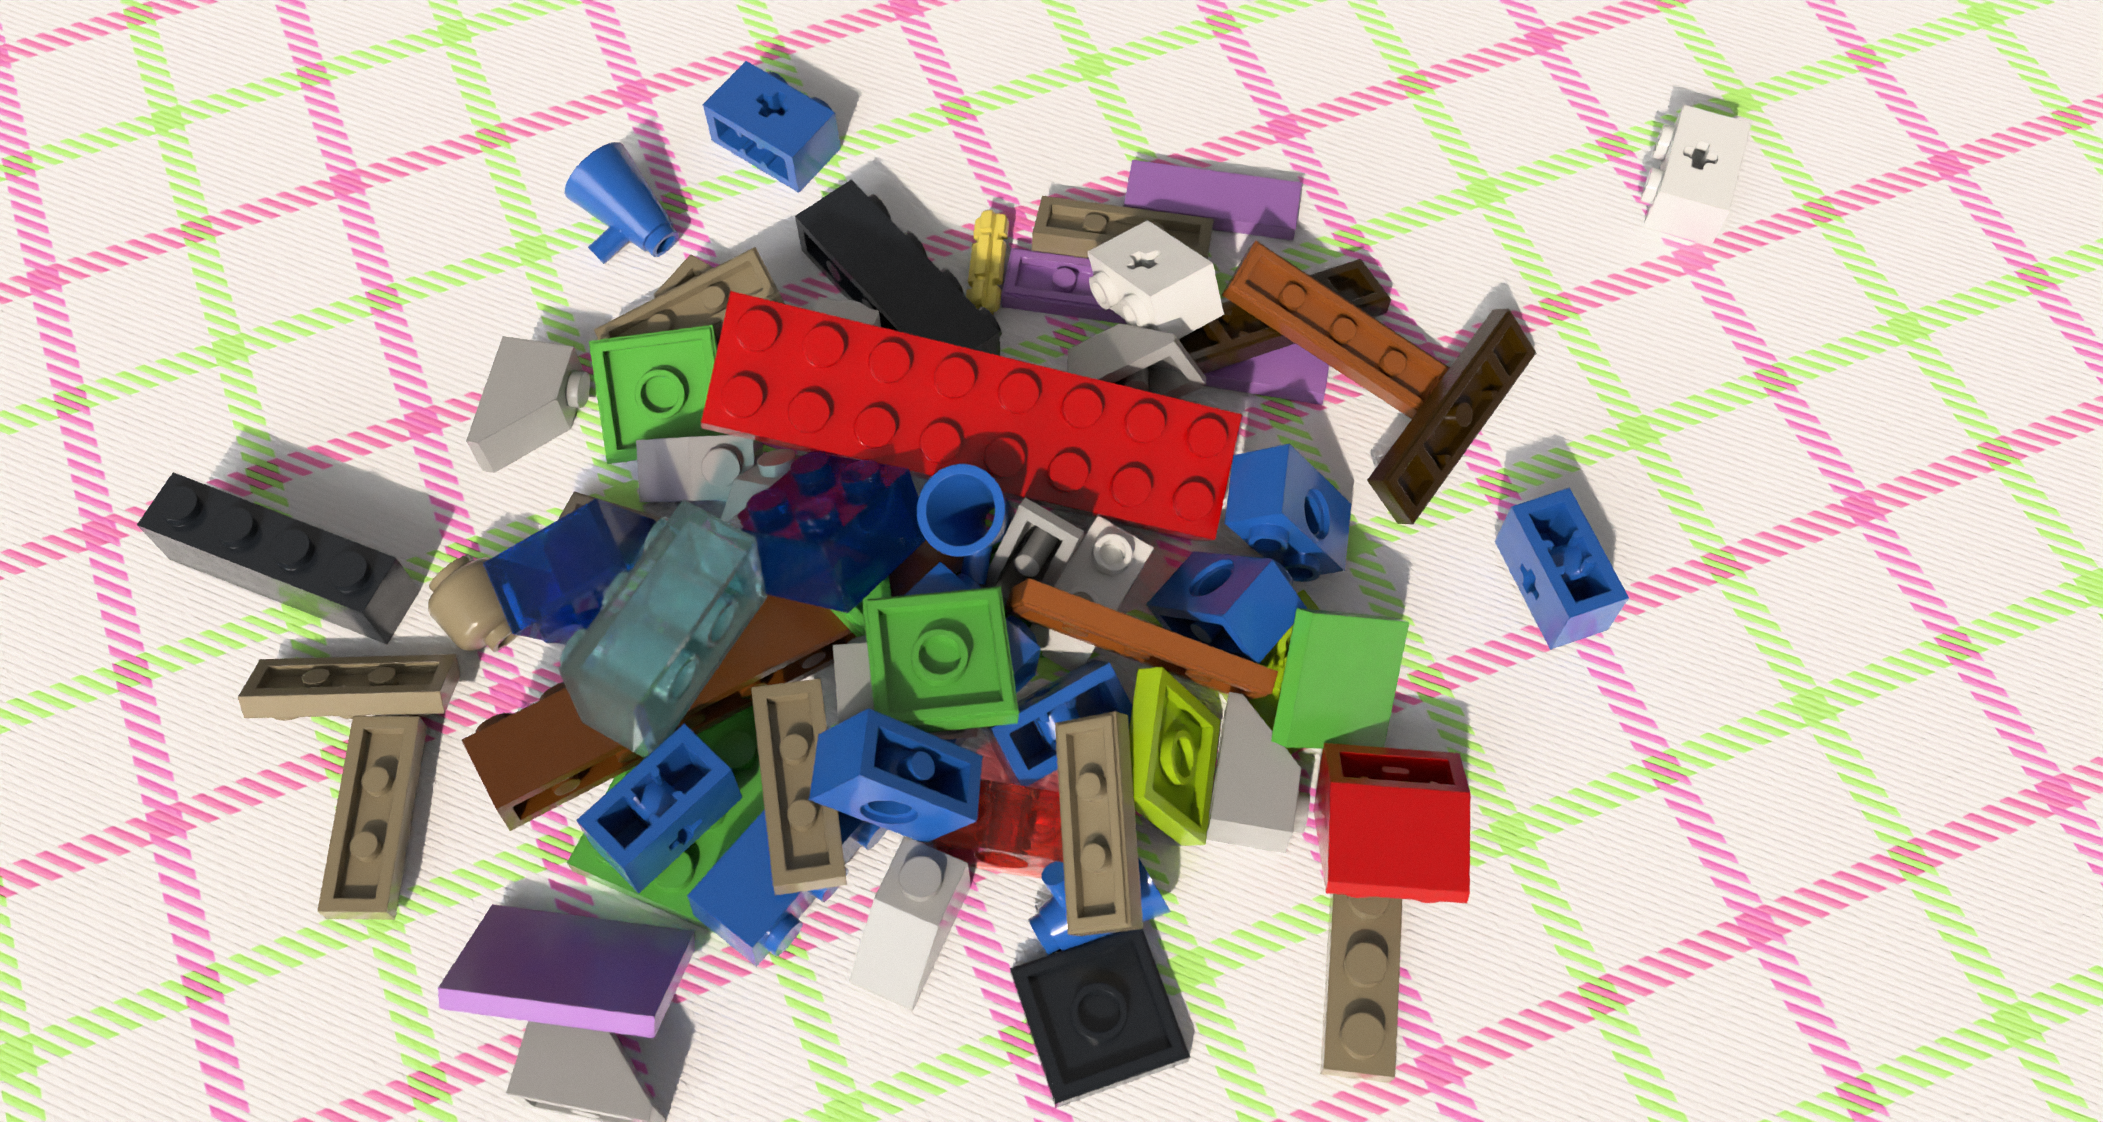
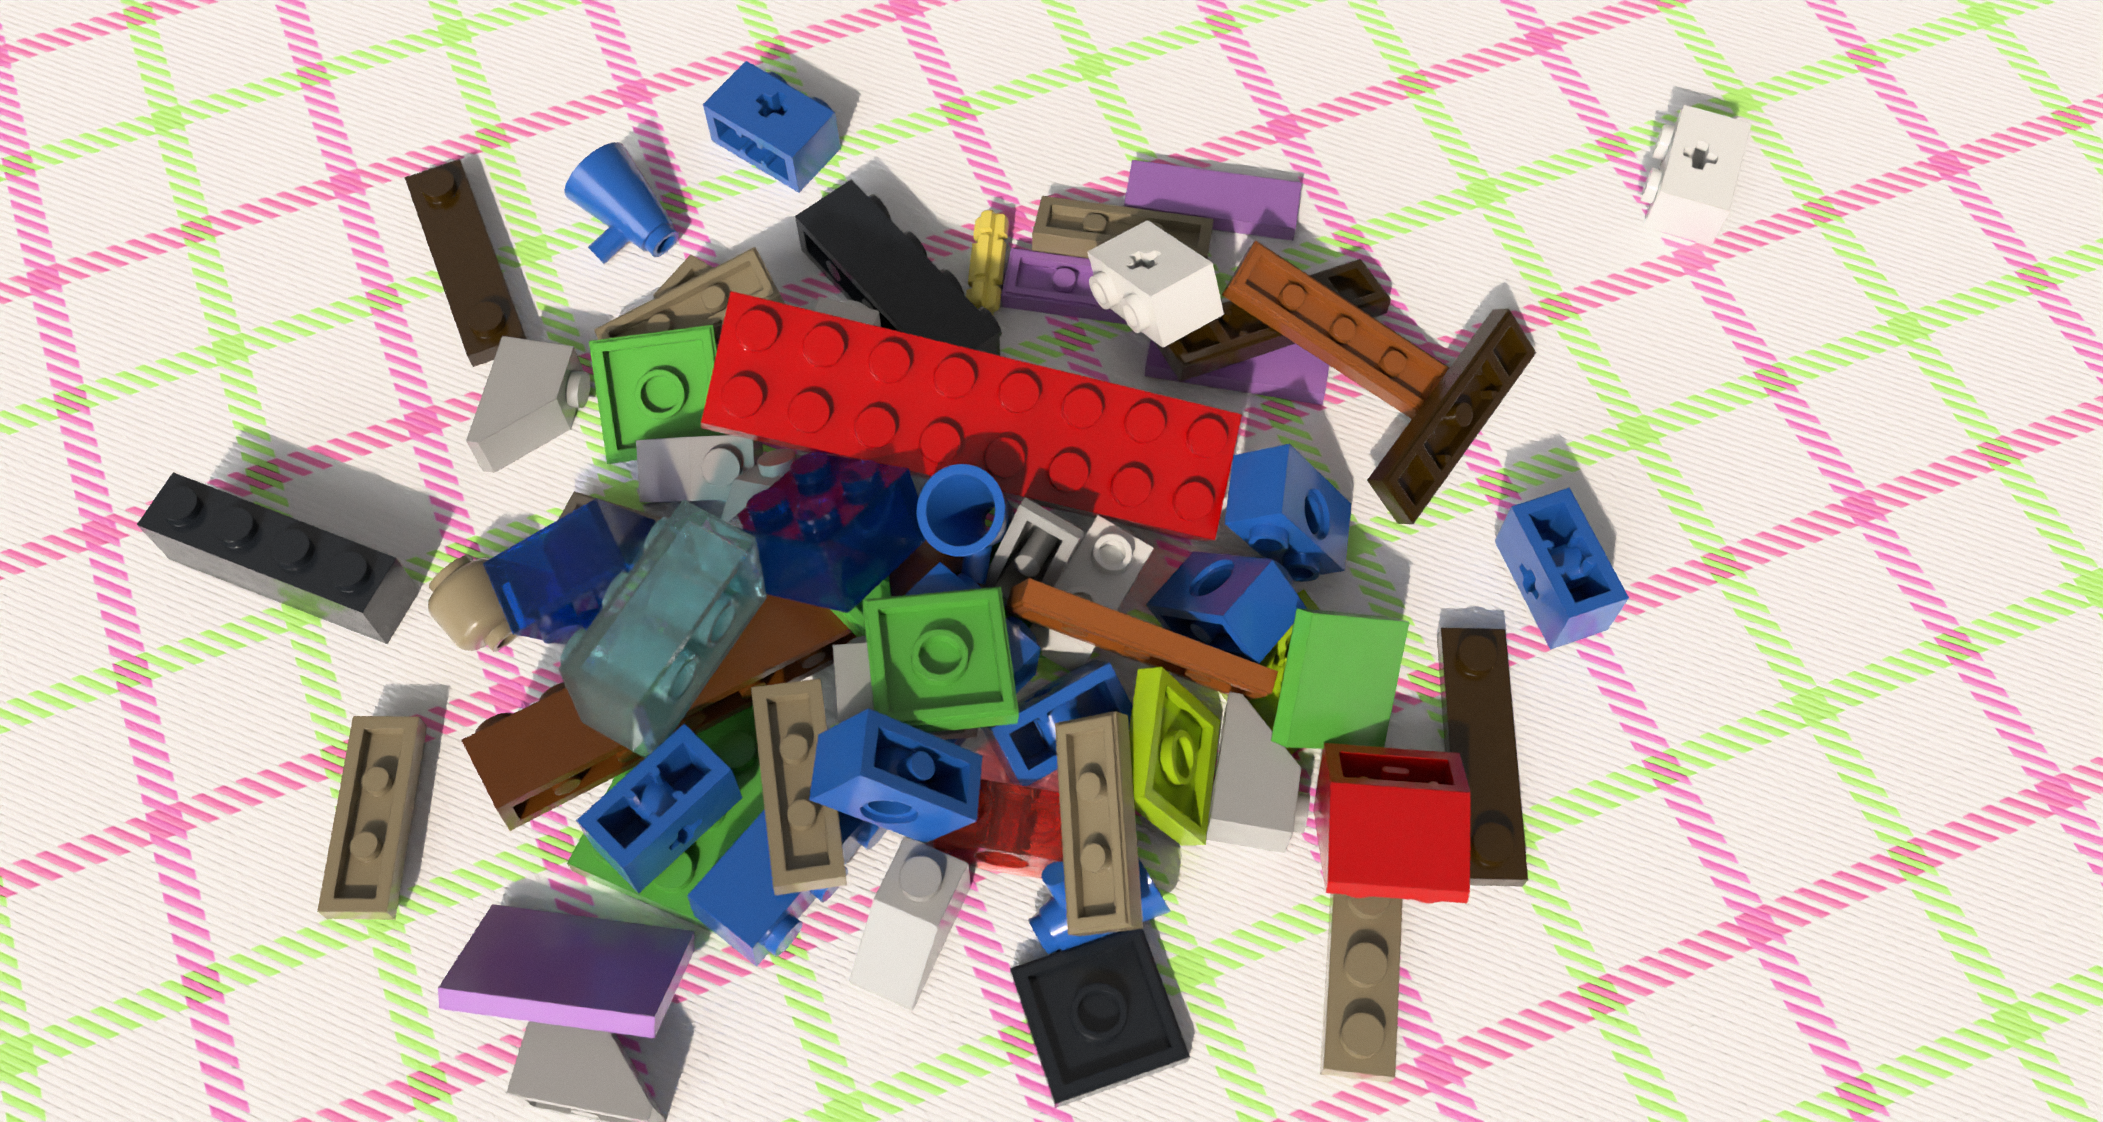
dark tan plate [238,654,461,721] -> none
light grey slope [1067,323,1206,399] -> none
none -> dark brown plate [404,159,527,367]
none -> dark brown plate [1437,628,1528,887]

